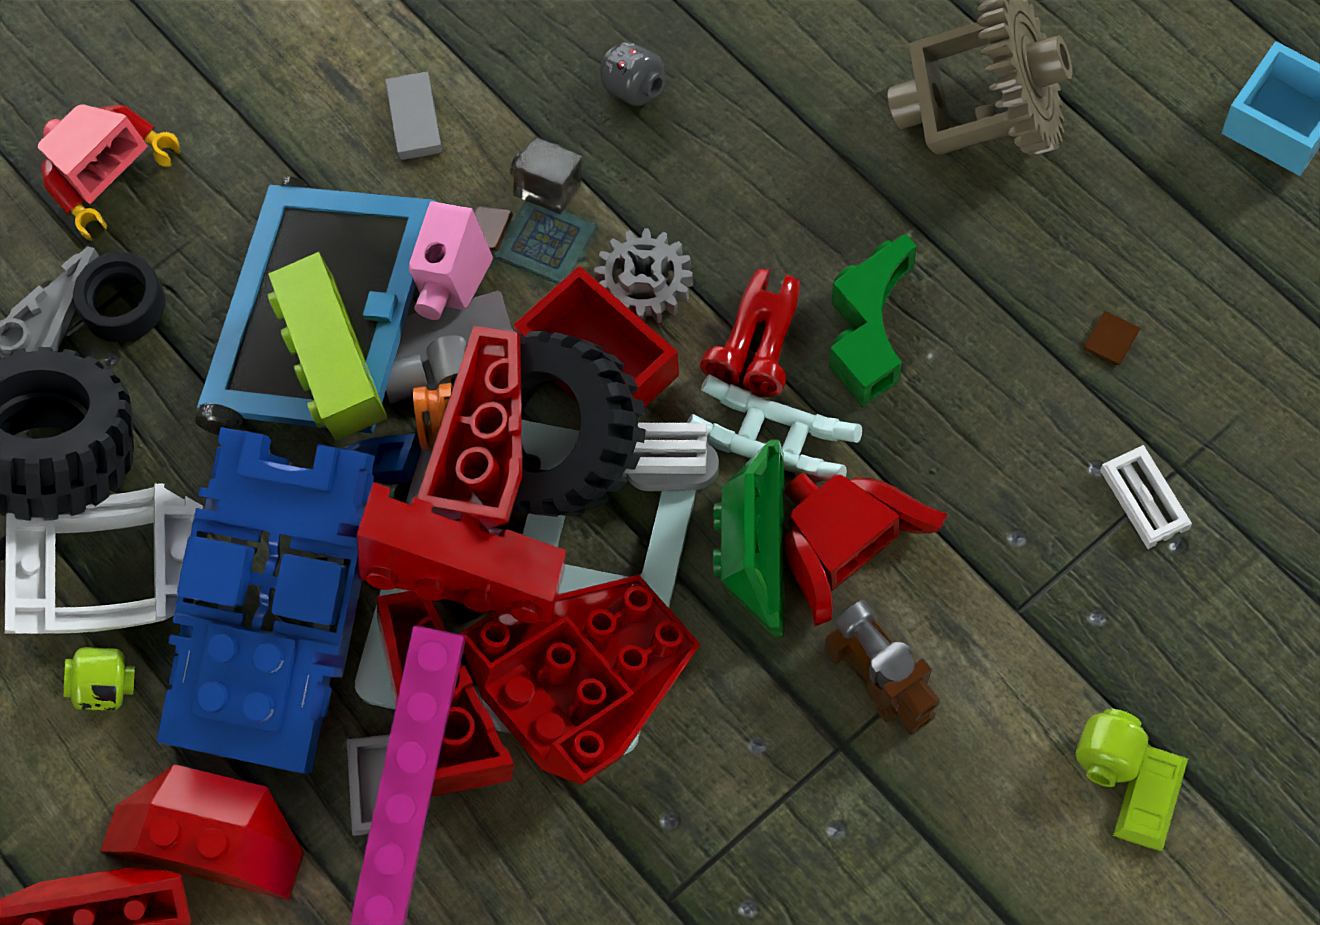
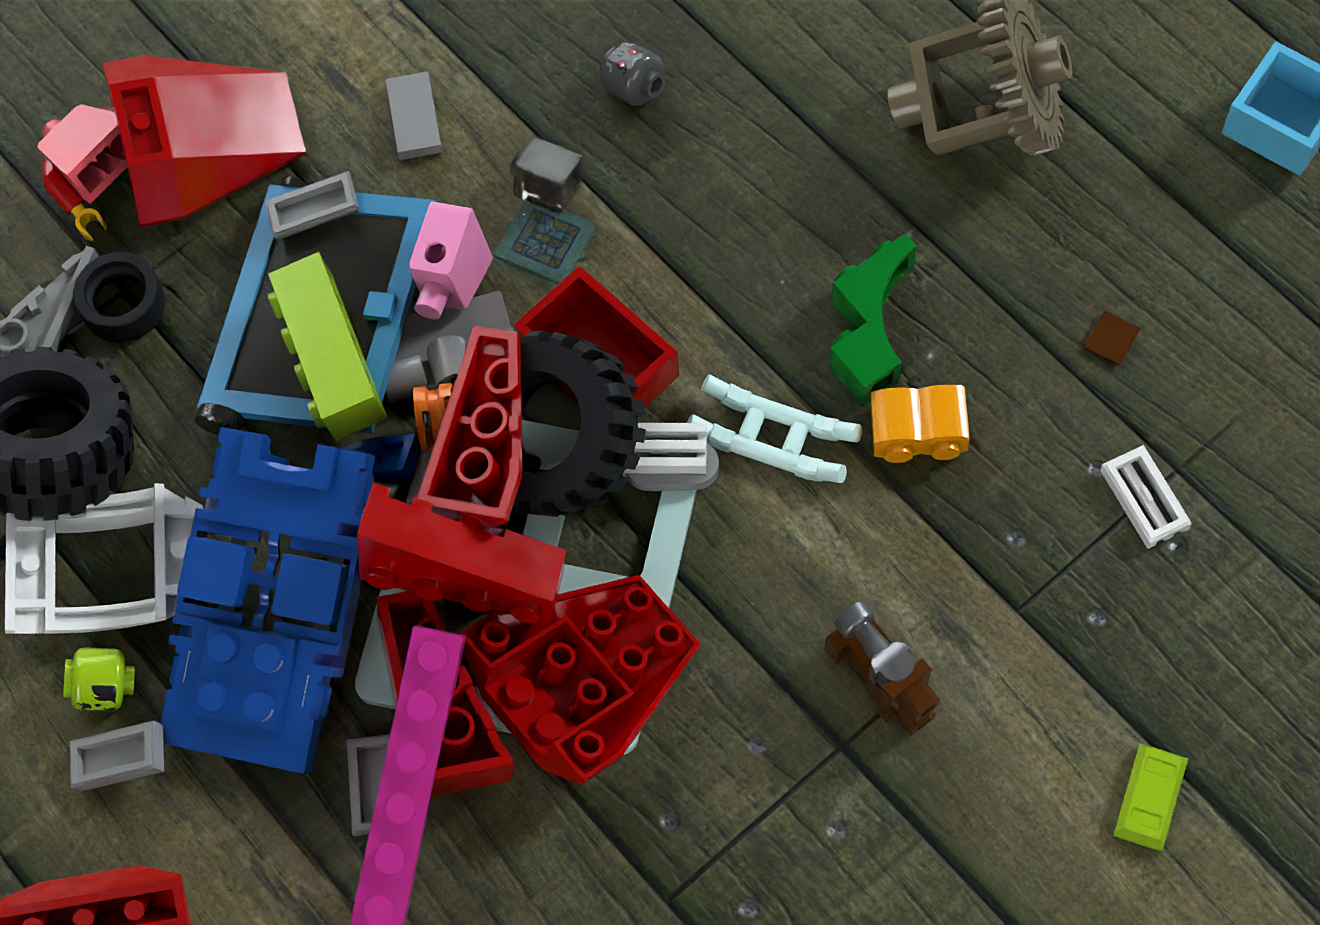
red wedge [100,764,304,900] -> none
piece [475,206,513,251] -> none
light grey gear [594,228,693,324] -> none
red piece [700,268,800,397] -> none
green wedge [713,440,784,638] -> none
red torso [784,473,948,627] -> none
lime head [1076,709,1148,787] -> none
none -> light grey tile [70,721,164,792]
none -> red wedge [102,56,306,228]
none -> light grey tile [265,171,359,239]
none -> light orange brick [870,385,969,463]

